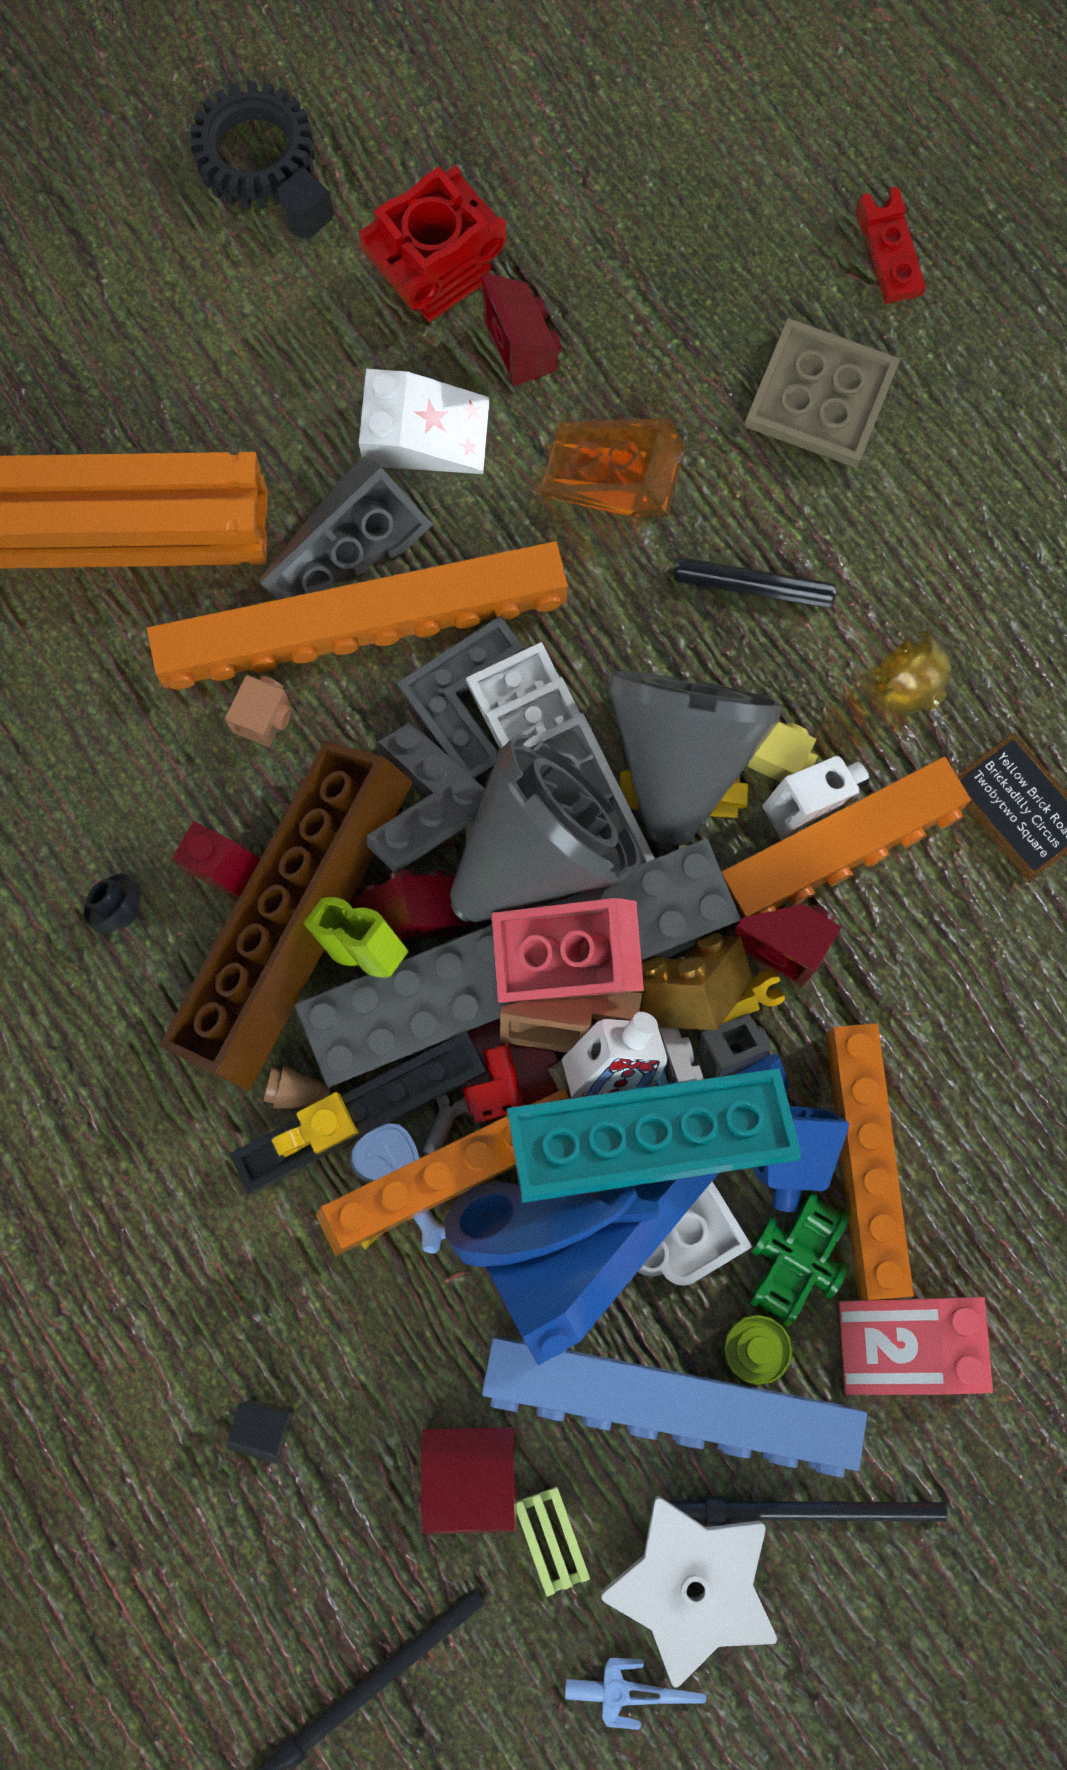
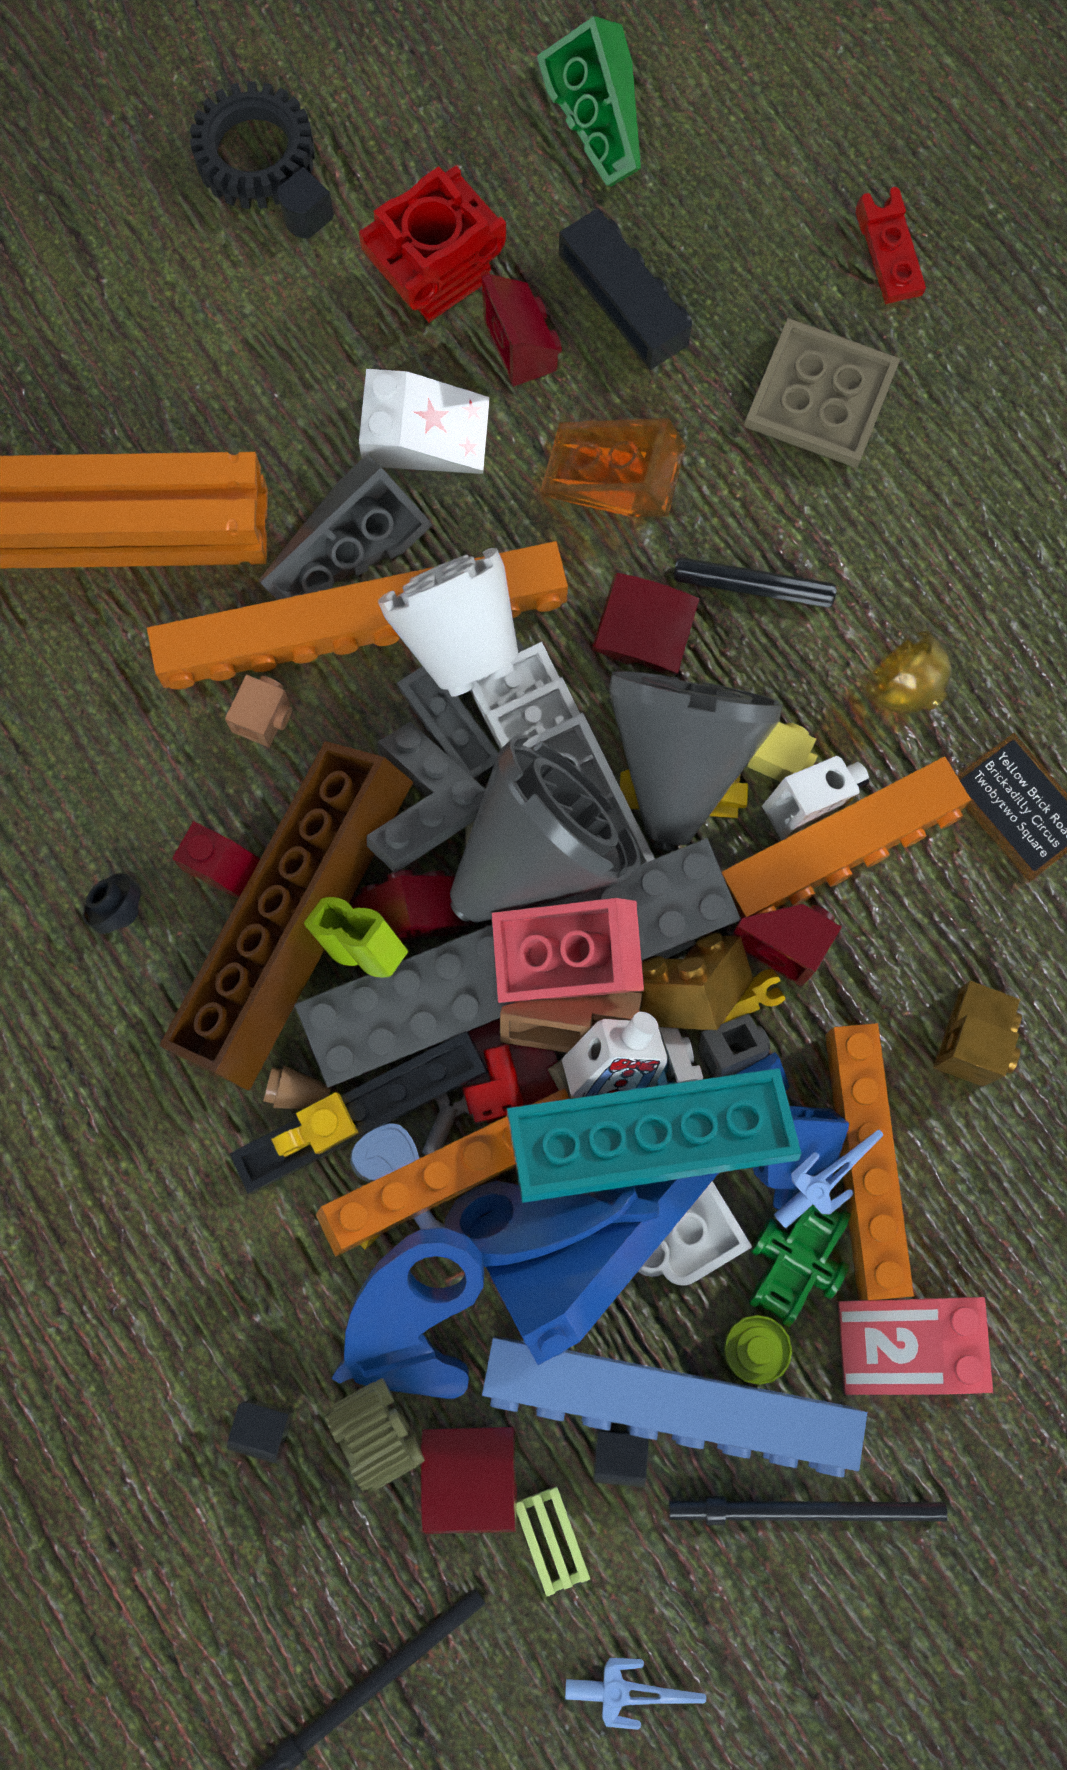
white plate [601,1496,777,1688] -> none
none -> olive brick [325,1378,425,1492]
none -> blue animal [331,1228,484,1399]
none -> white cone [378,548,518,697]
none -> green wedge [537,16,641,187]
none -> black brick [559,208,692,370]
none -> dark red slope [591,573,700,676]
none -> black piece [593,1428,649,1487]
none -> light blue piece [774,1130,883,1228]
none -> pearl gold brick [933,981,1022,1087]

